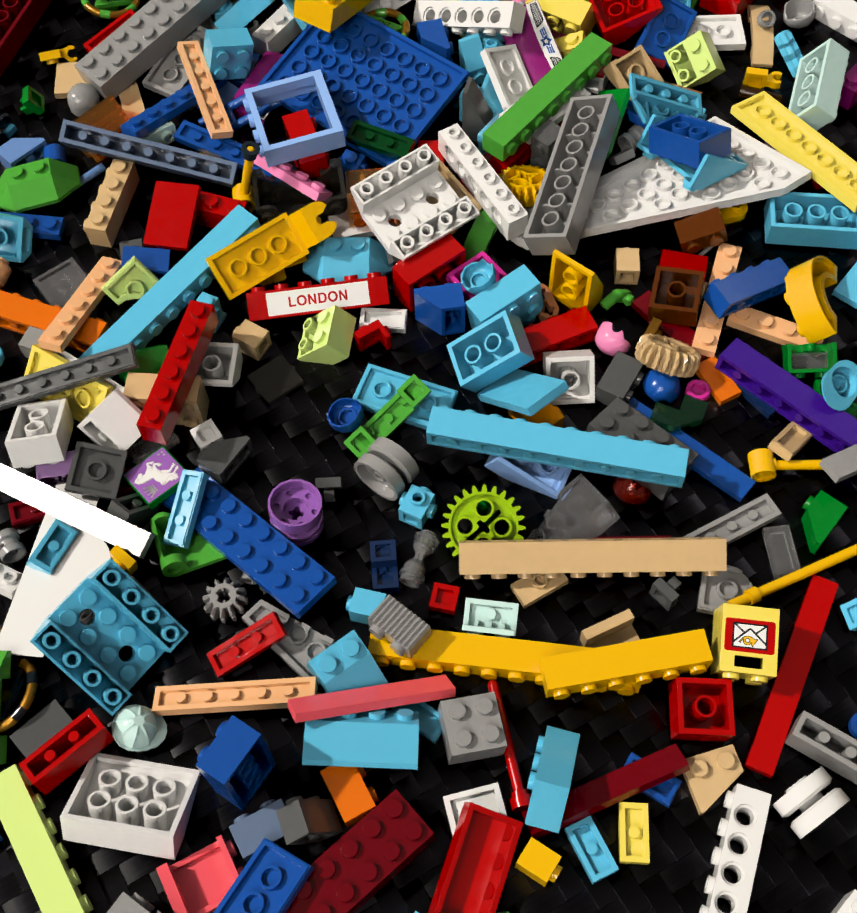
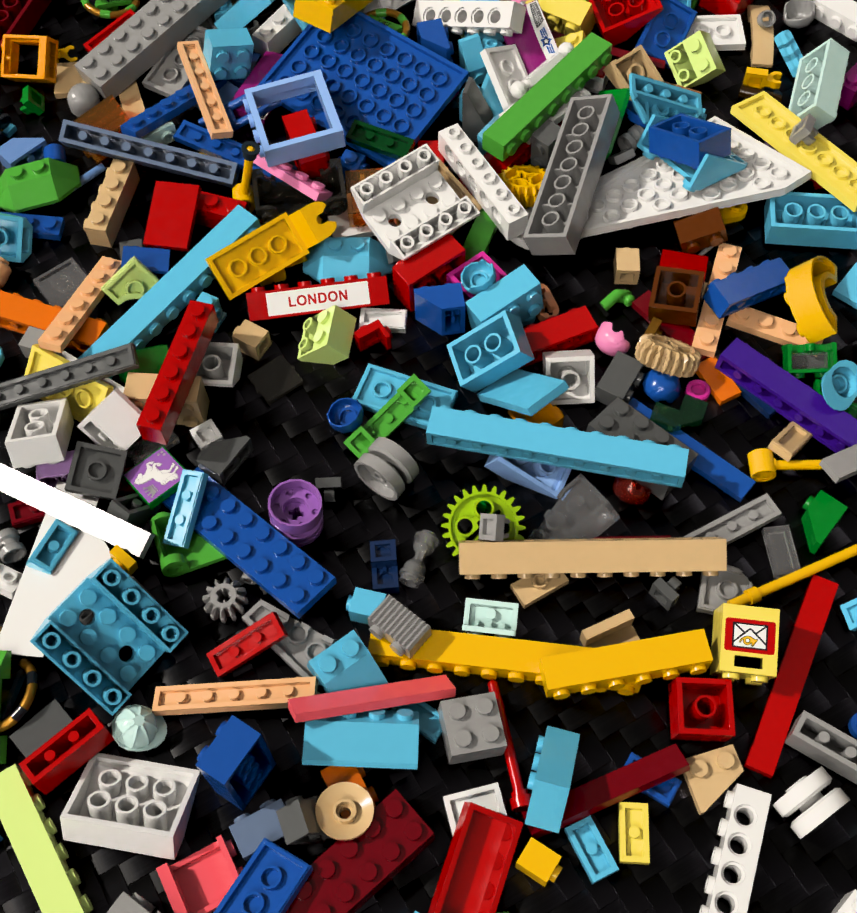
medium azure brick [398,484,437,530] -> none
red plate [429,582,460,615] -> none
yellow slope [549,249,604,312] -> none
none -> light orange window [0,34,59,84]
none -> tan dish [315,782,374,841]
none -> light grey tile [478,513,510,542]
none -> white plate [510,42,574,99]
none -> light grey tile [789,114,819,146]

